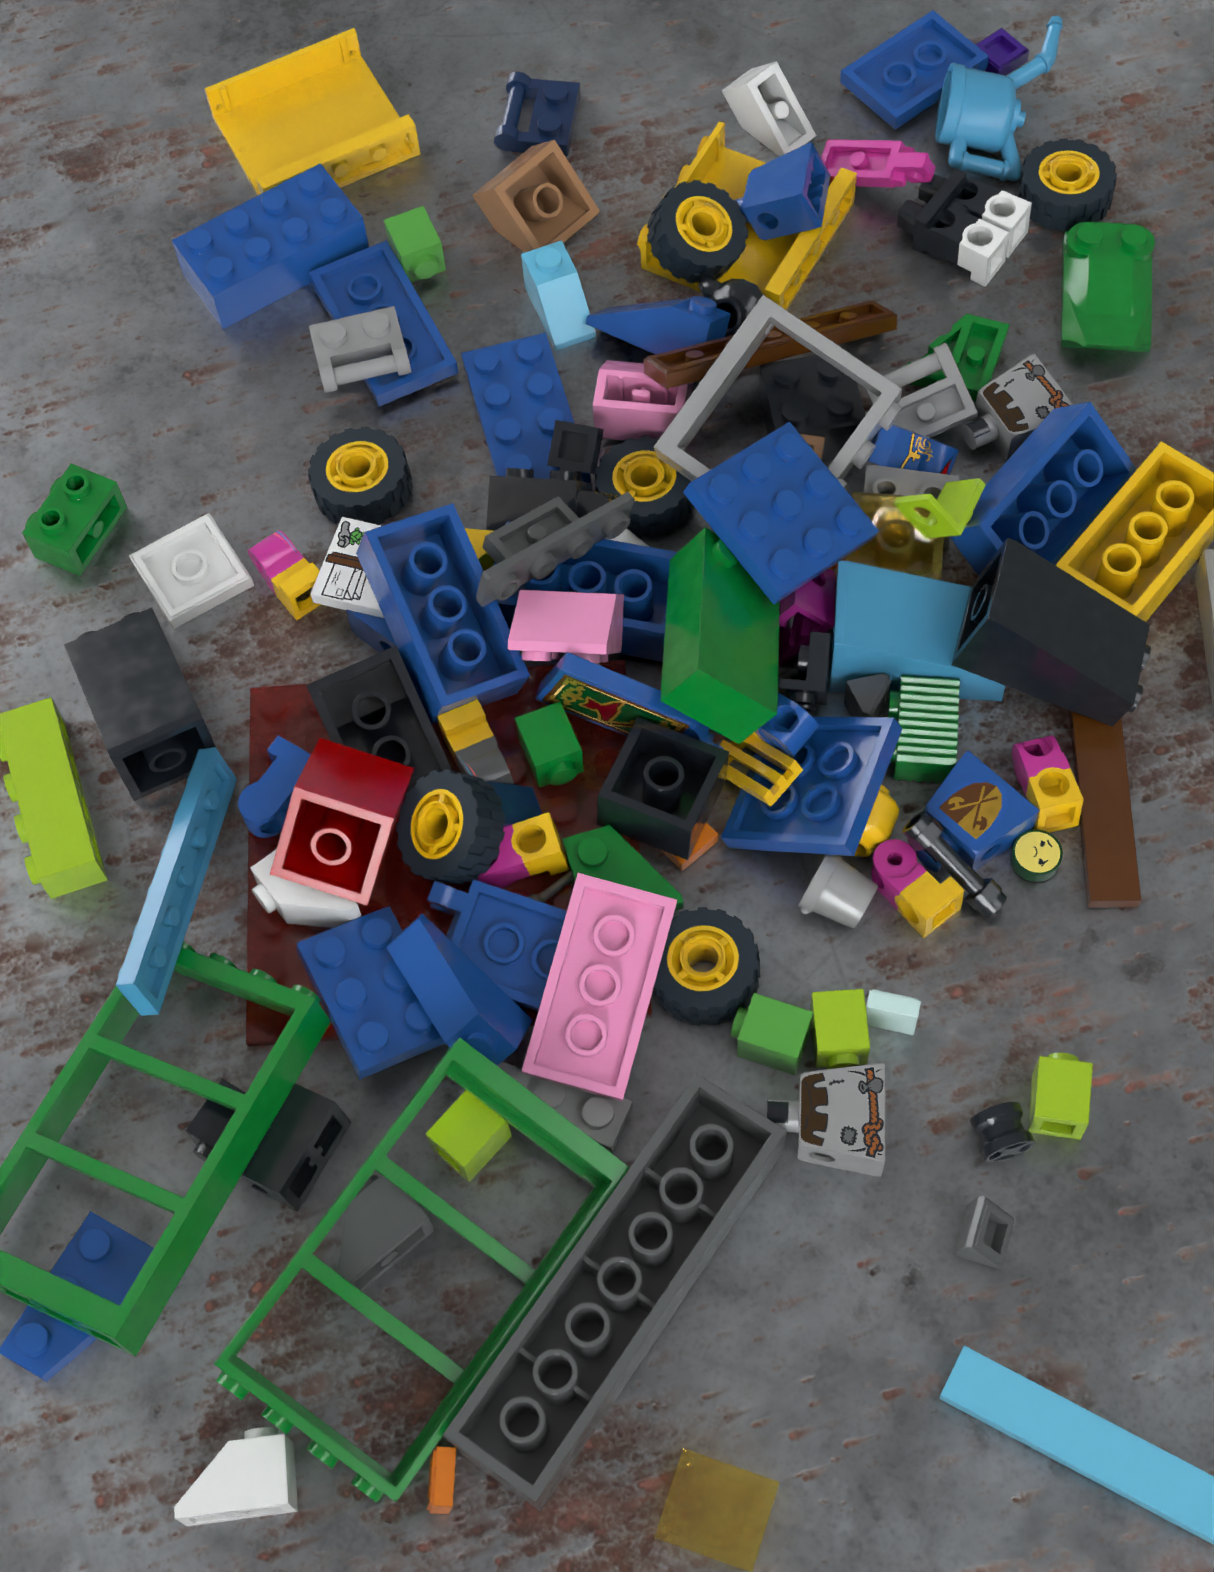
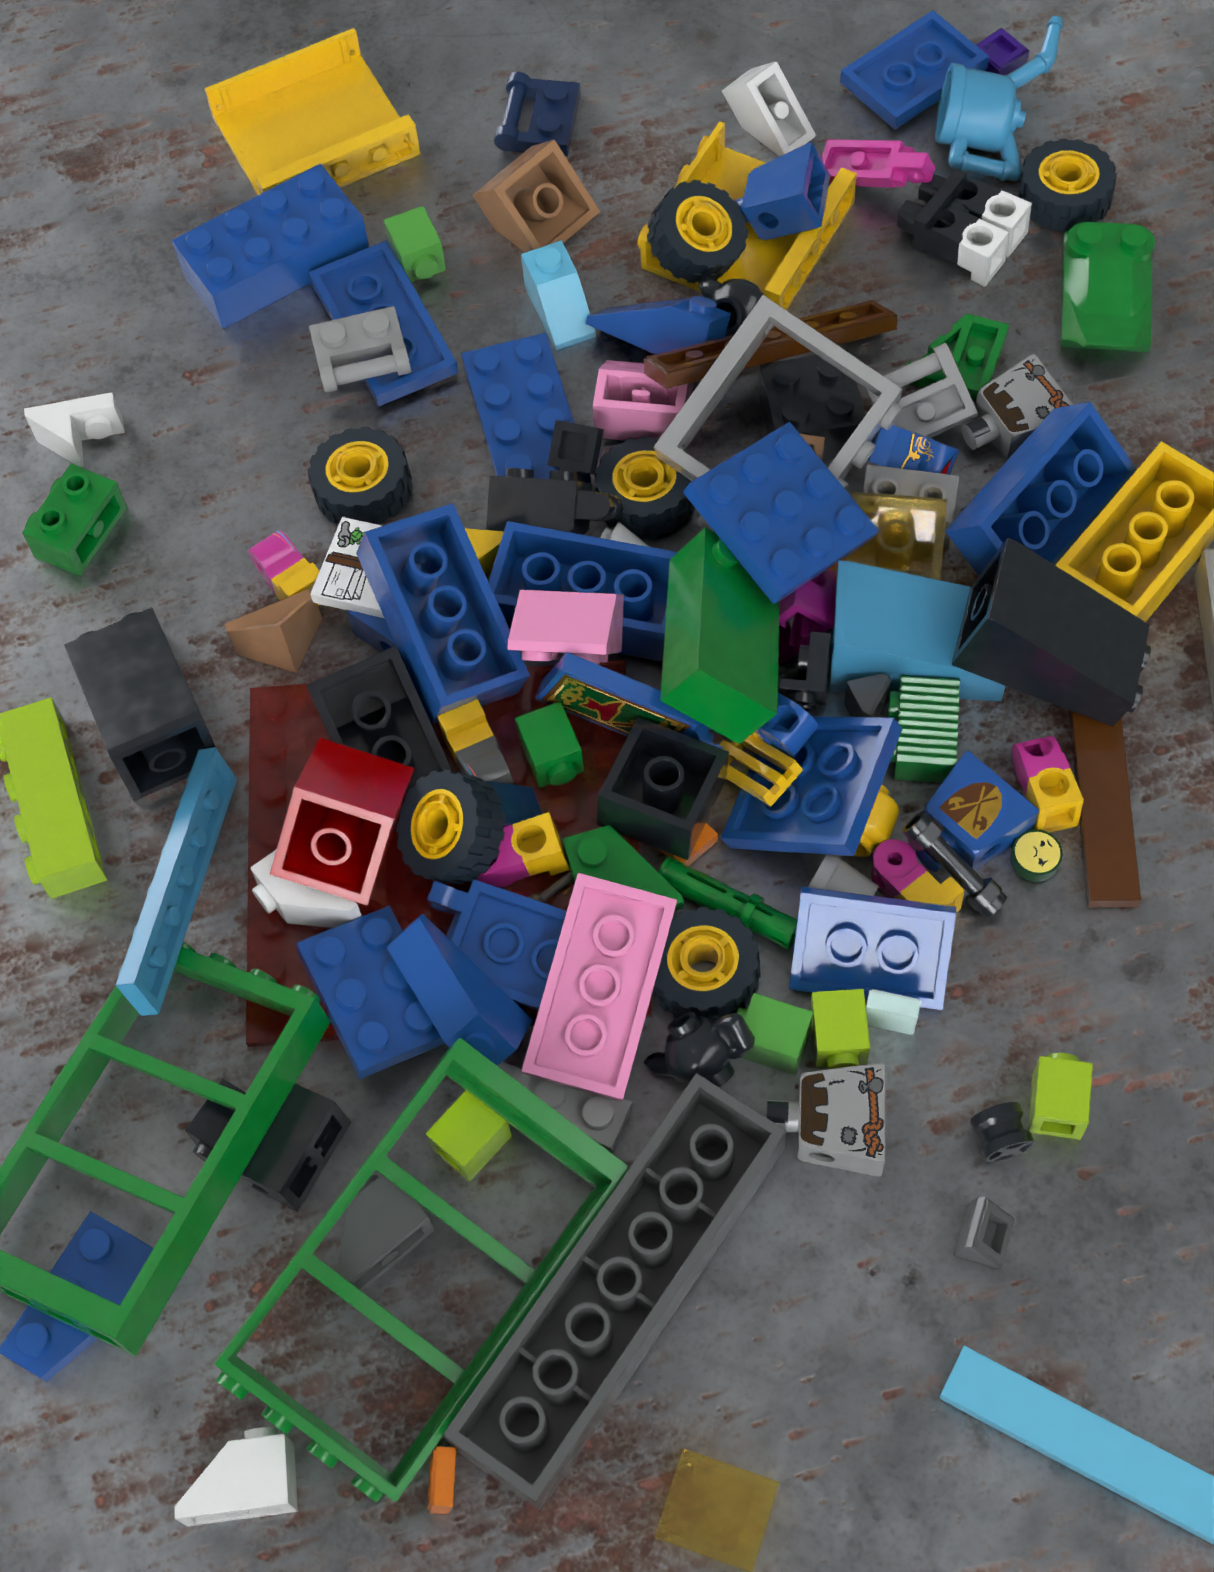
white tile [129,513,254,629] -> none
blue leg [238,735,311,838] -> none
dark grey bracket [476,492,635,607] -> none
lime bracket [893,478,986,539] -> none
none -> white slope [24,392,125,468]
none -> medium nougat slope [224,588,322,673]
none -> black piece [644,1012,755,1087]
none -> green pin [658,856,798,950]
none -> plate [789,887,956,1010]

